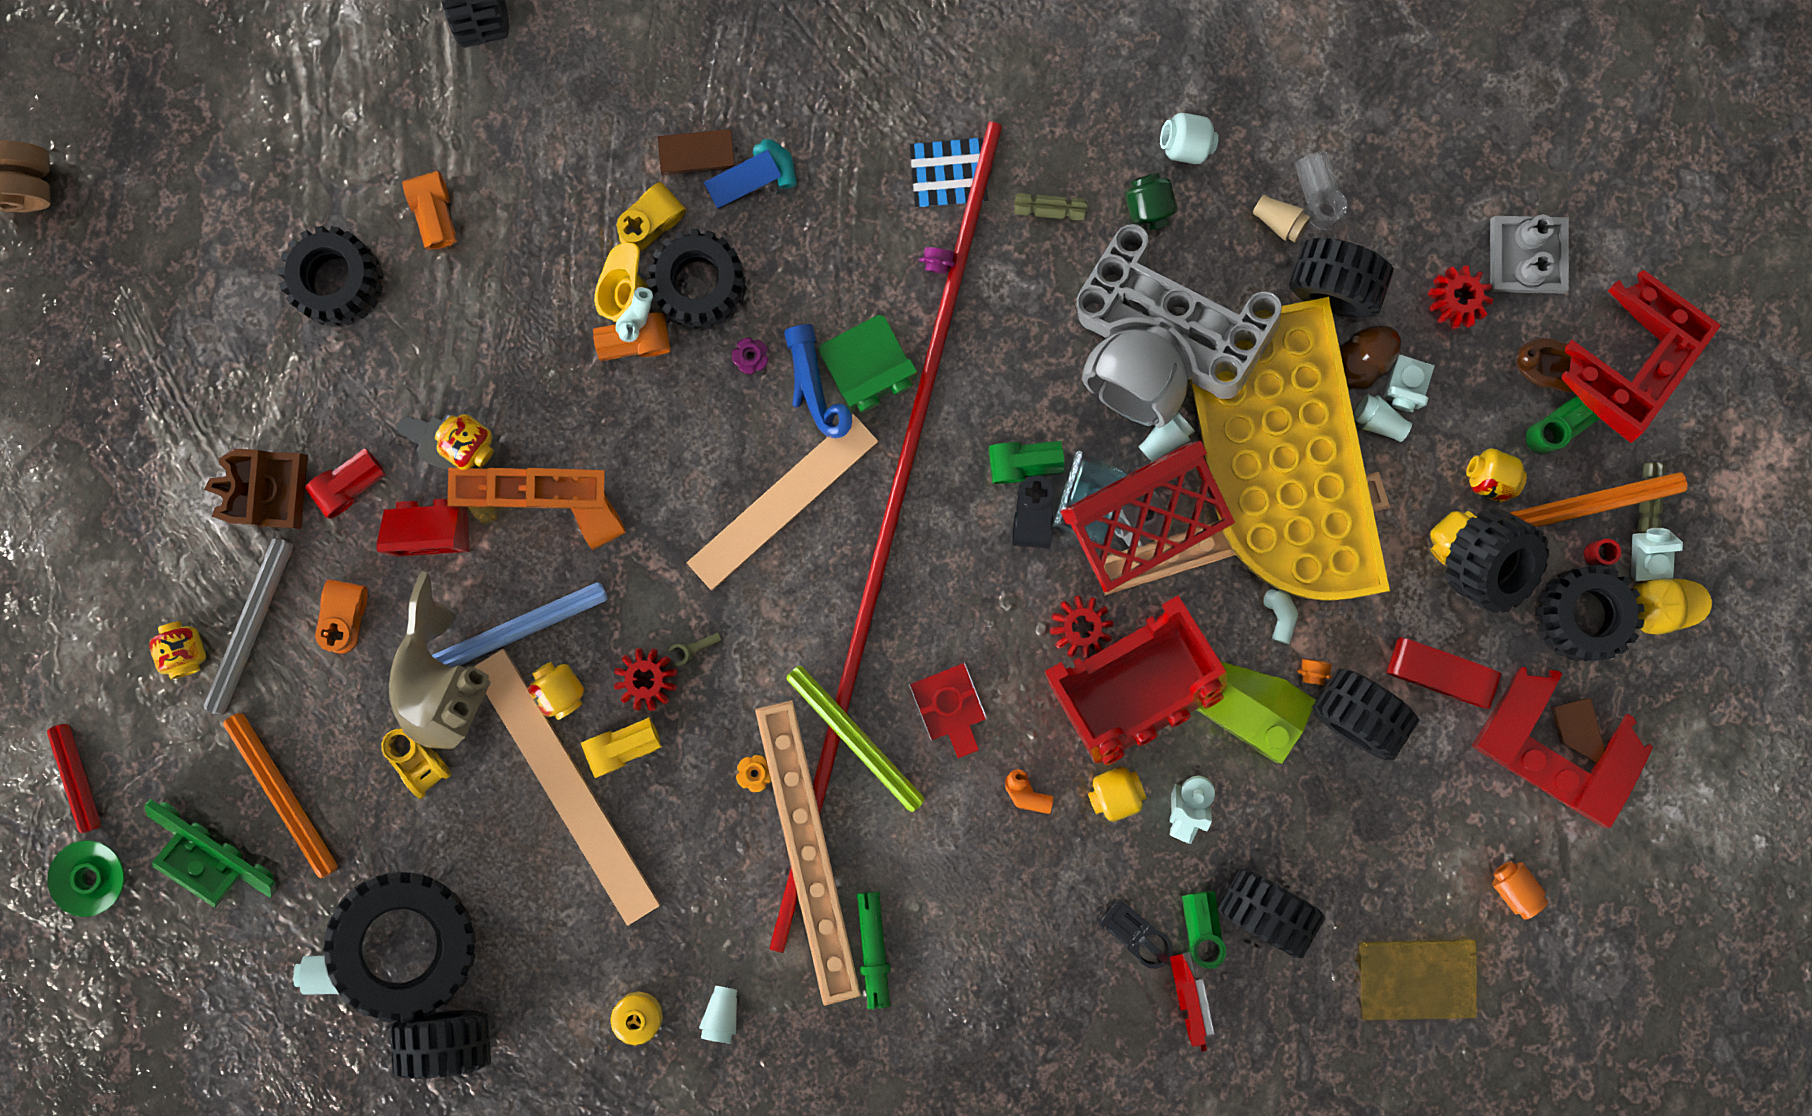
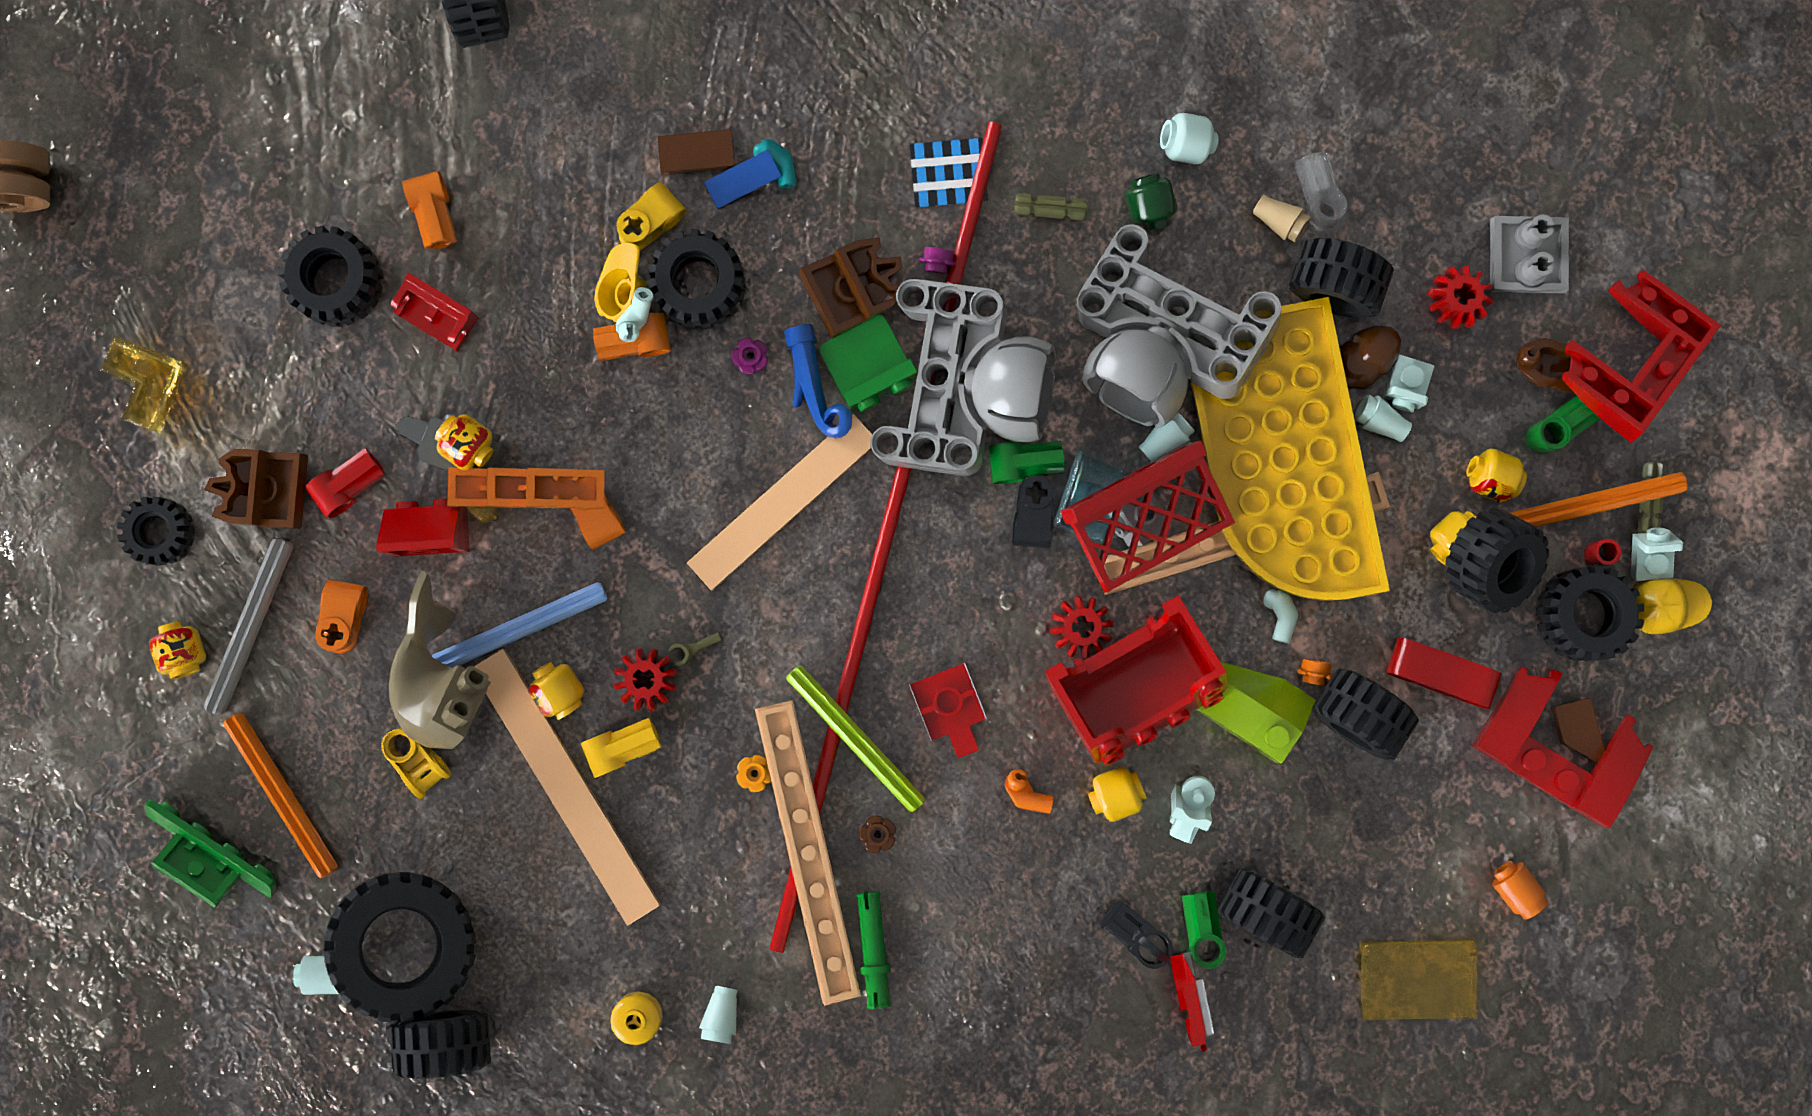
red axle [47,724,101,833] -> none
green dish [47,840,125,917] -> none
none -> clear yellow brick [100,336,188,433]
none -> black tyre [117,496,195,566]
none -> red hinge [390,272,479,352]
none -> reddish brown plate [798,237,902,338]
none -> reddish brown plate [859,816,896,853]
none -> light grey beam [870,279,1056,476]

